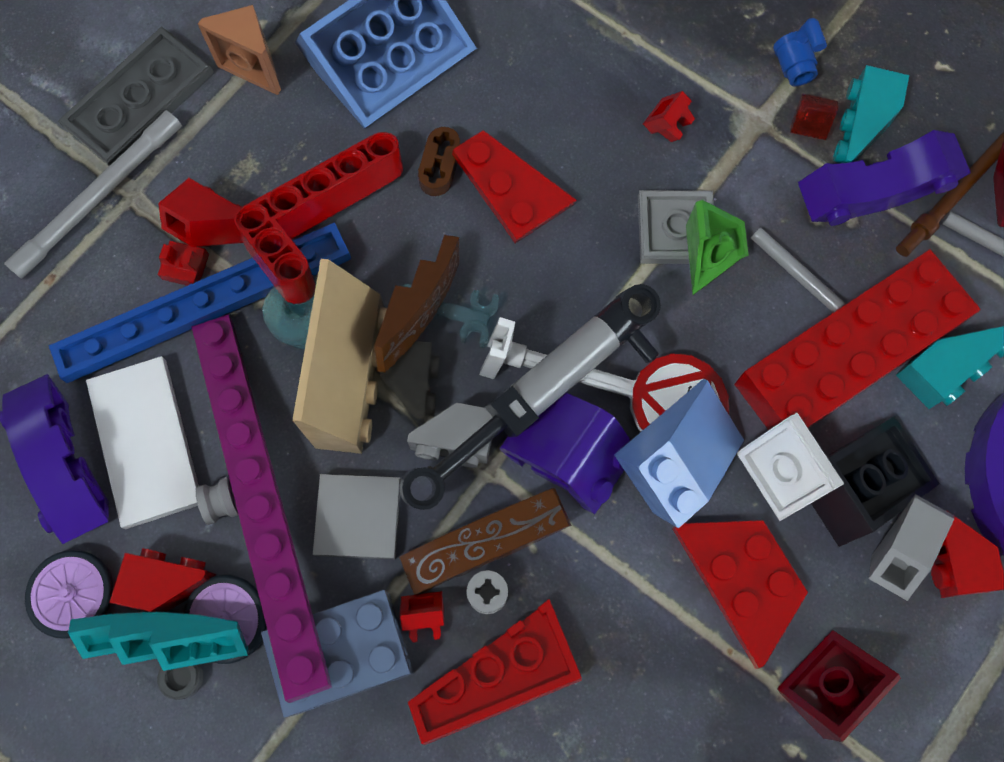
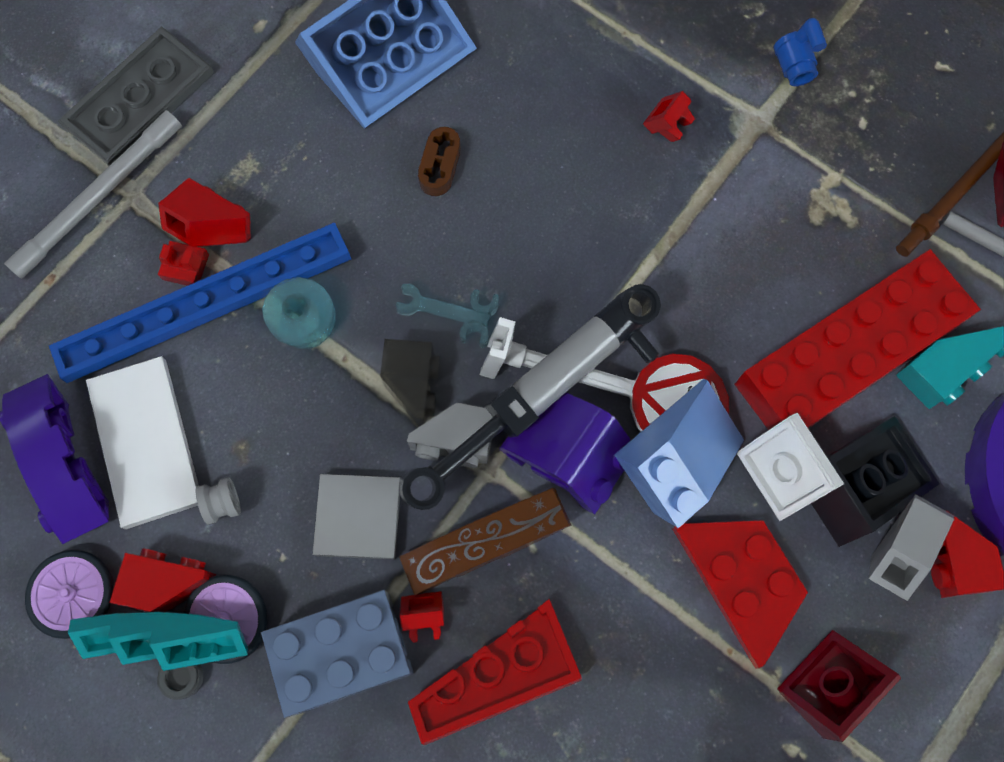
magenta plate [192,315,332,703] -> none
nougat slope [198,5,281,95] -> none
red beam [234,132,403,304] -> none
tan slope [292,259,387,454] -> none
reddish brown slope [374,235,459,372] -> none
red wing [452,130,577,244] -> none
light grey wheel [467,570,508,615] -> none
light grey tile [638,190,714,264] -> none
bright green slope [686,200,749,295] -> none
light grey piece [751,228,845,313] -> none
clear red tile [790,94,839,140] -> none
dark purple brick [798,130,971,226] -> none
teal slope [833,65,910,164] -> none

